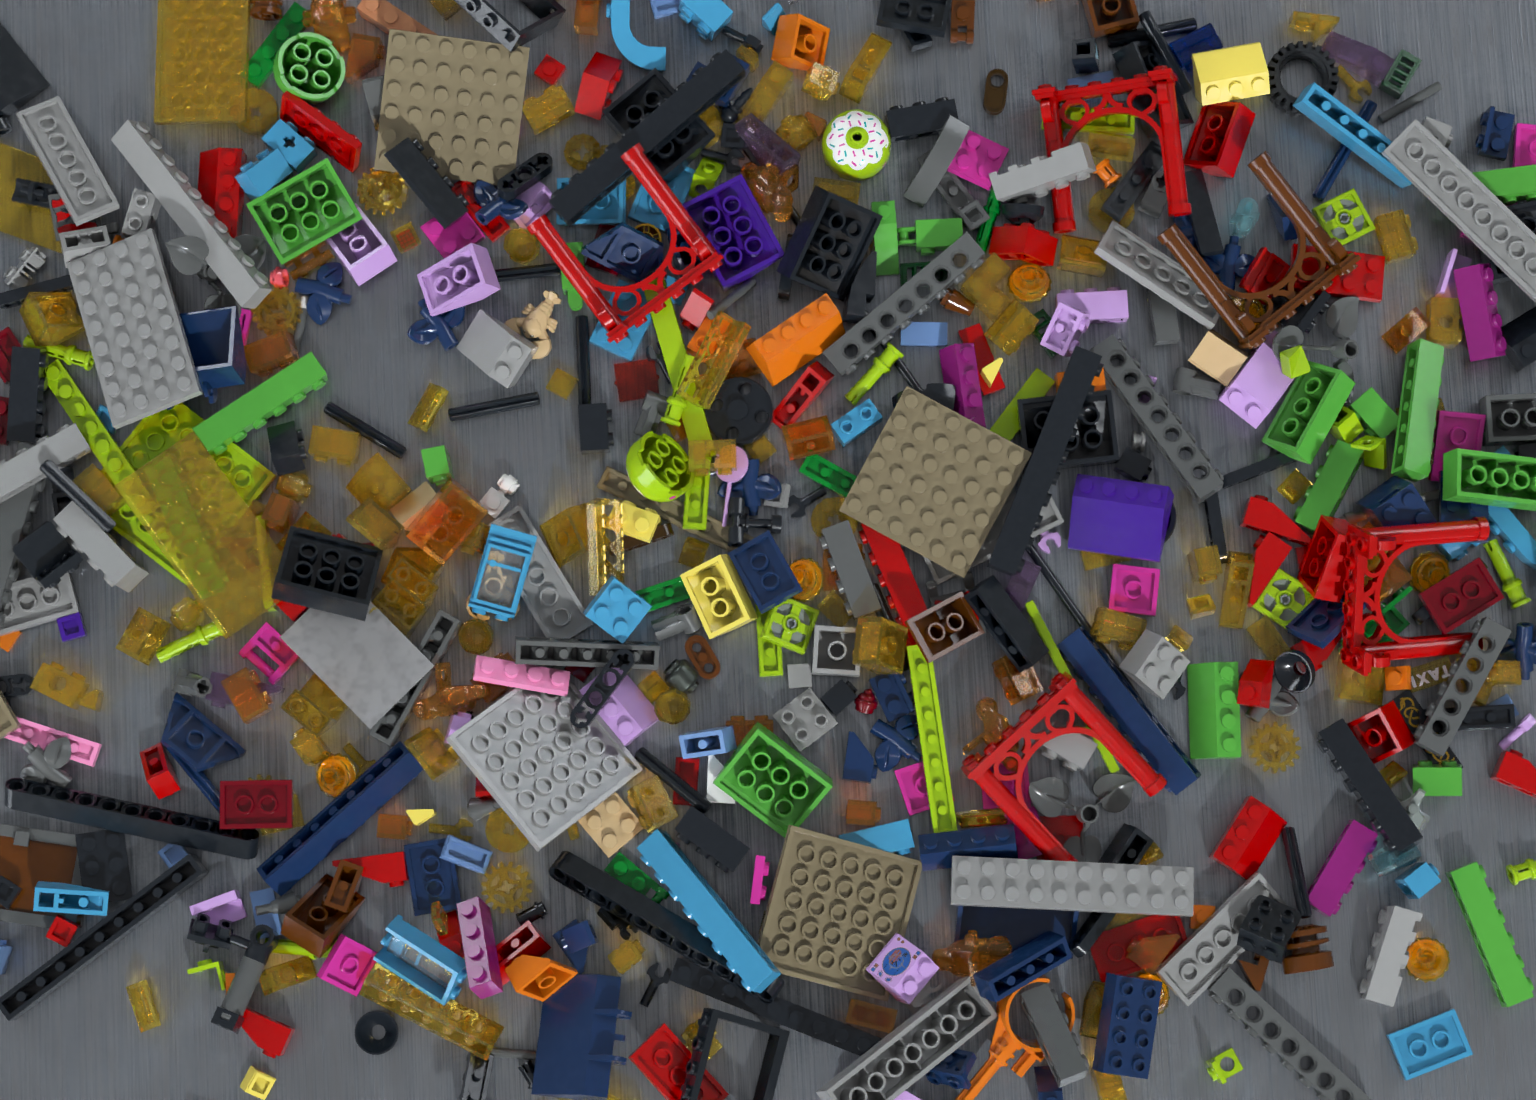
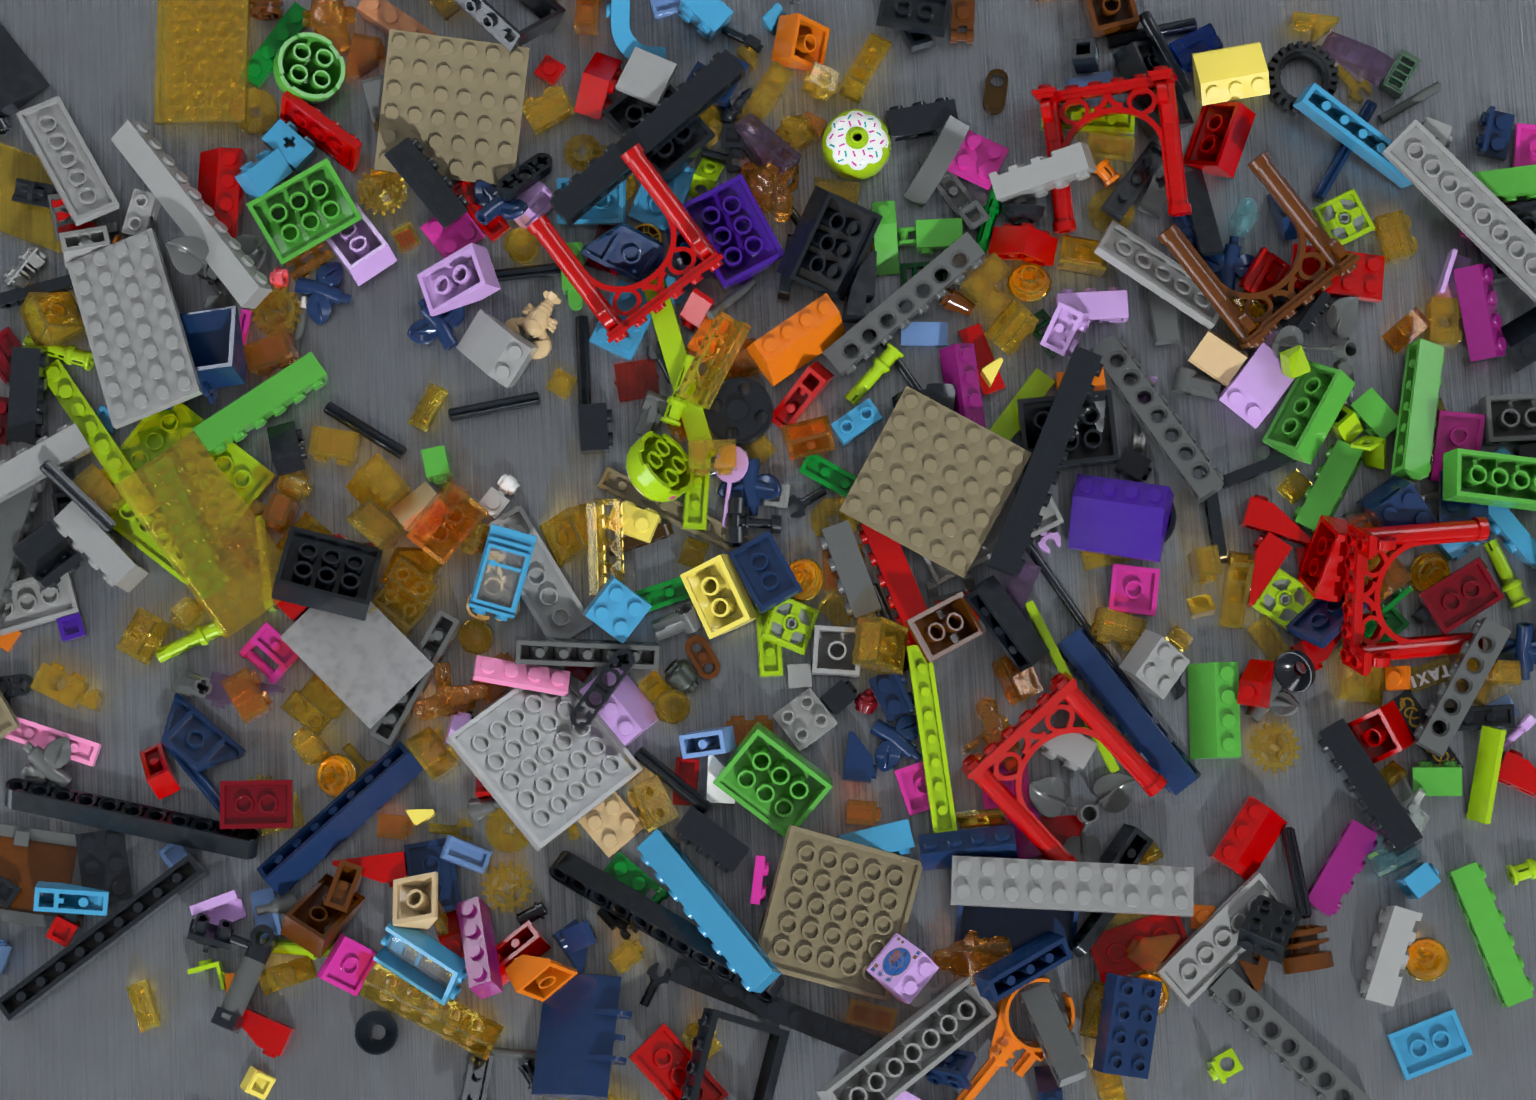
none -> tan slope [392,871,438,930]
none -> light grey tile [615,47,678,107]
none -> lime tile [1466,725,1506,824]

